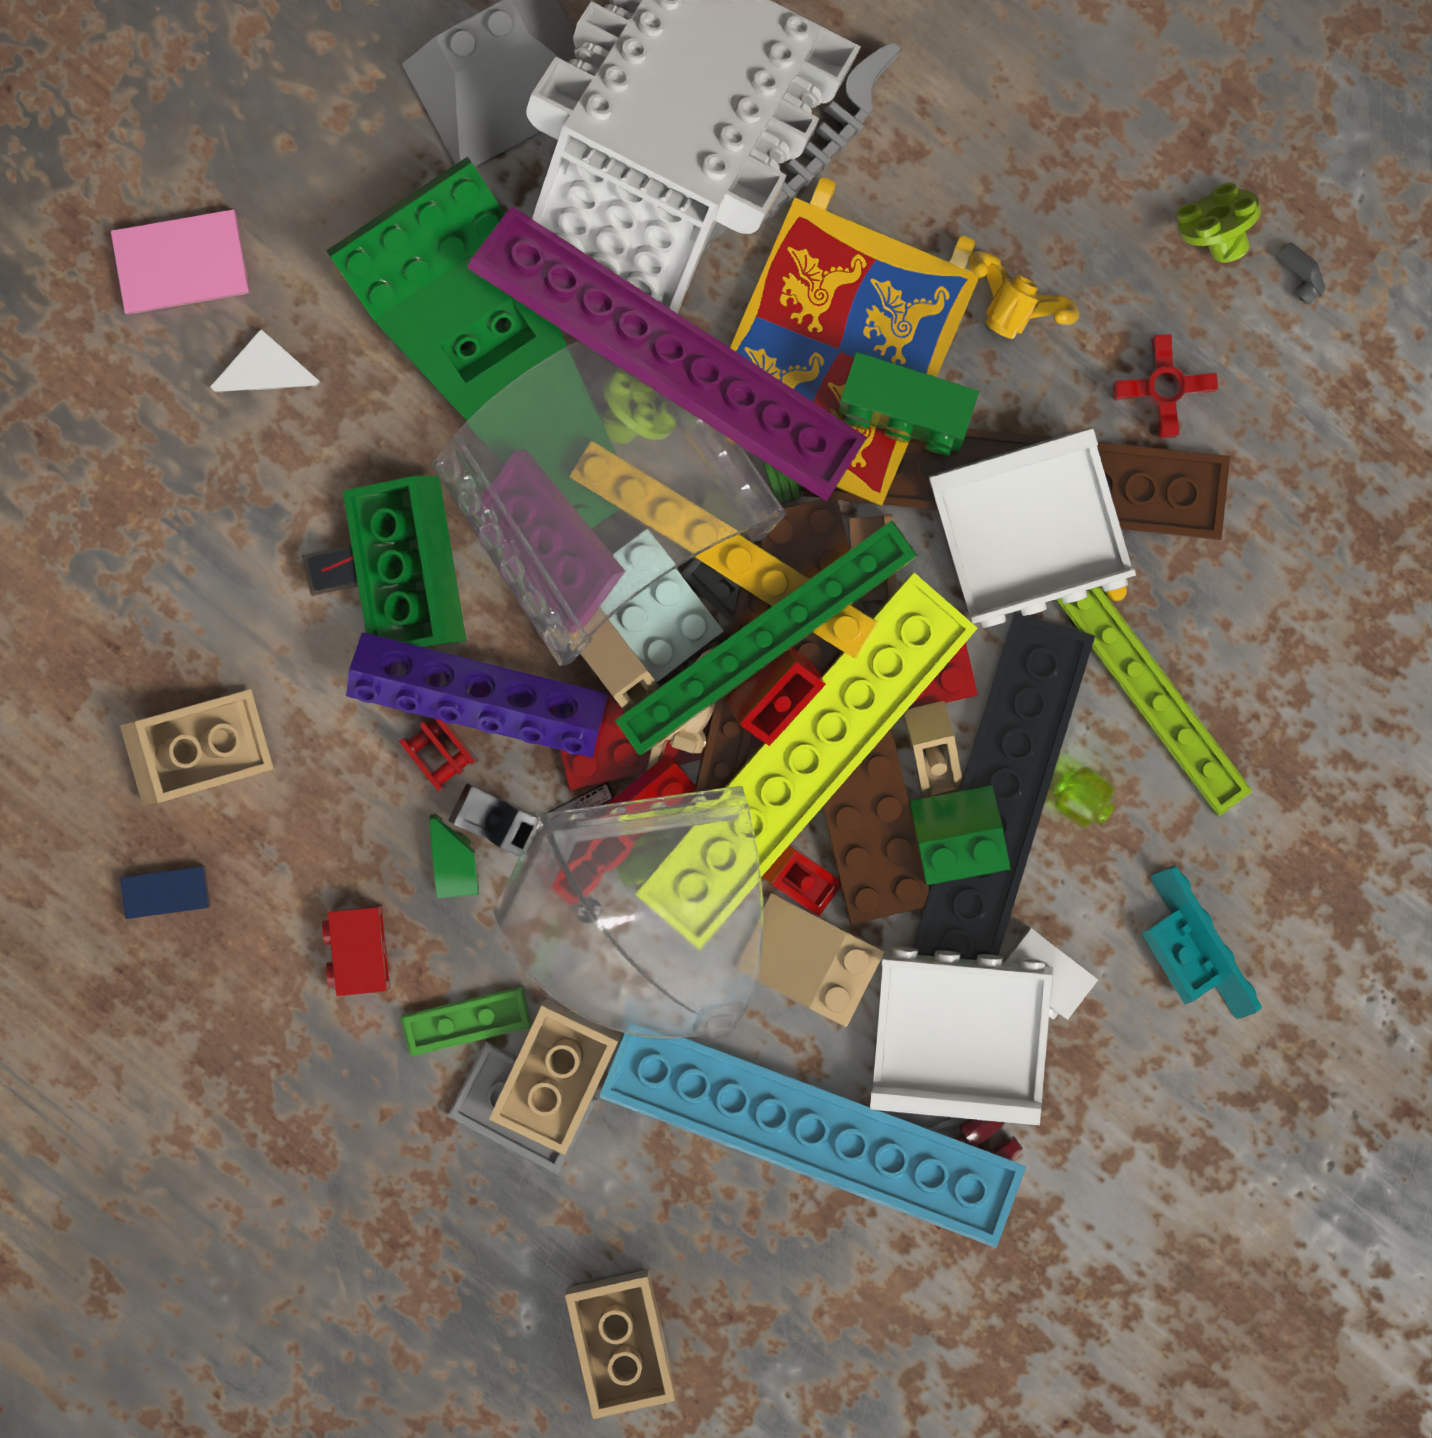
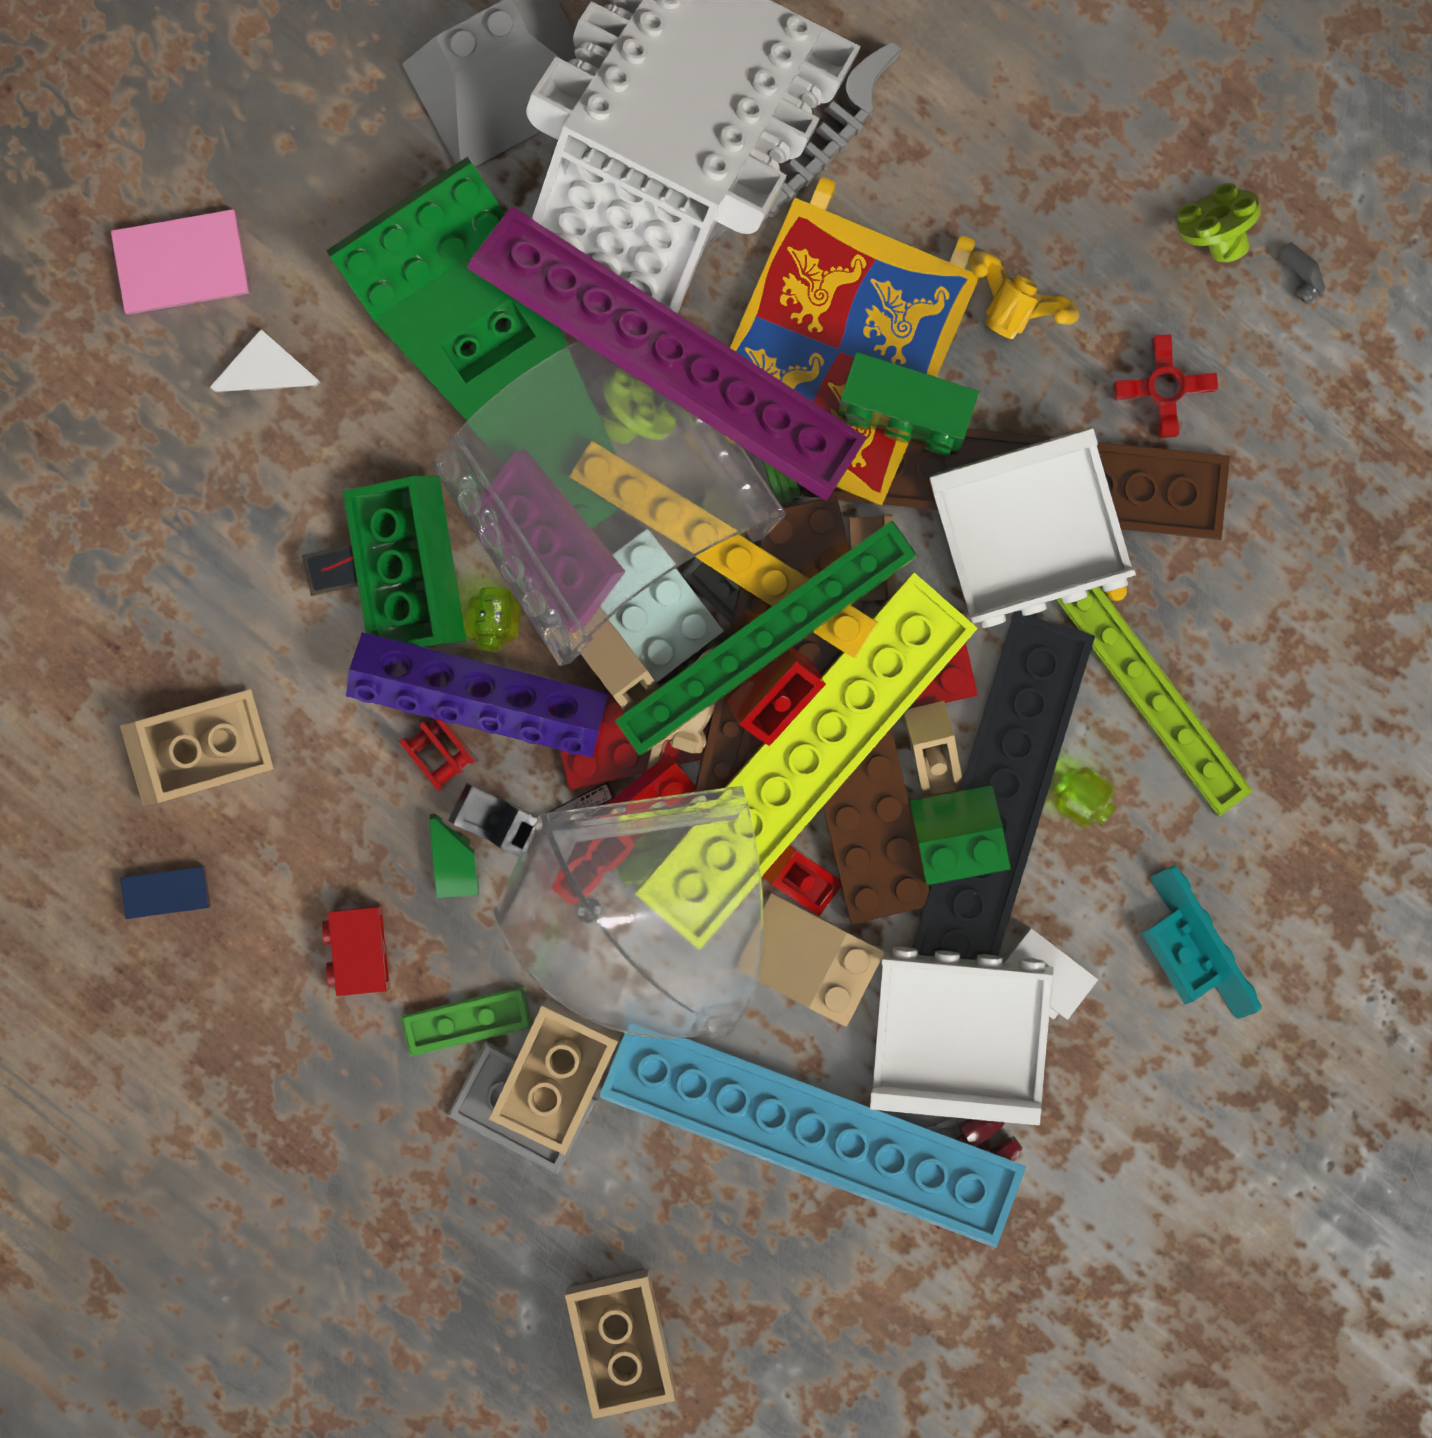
none -> clear neon green head [464,587,521,652]

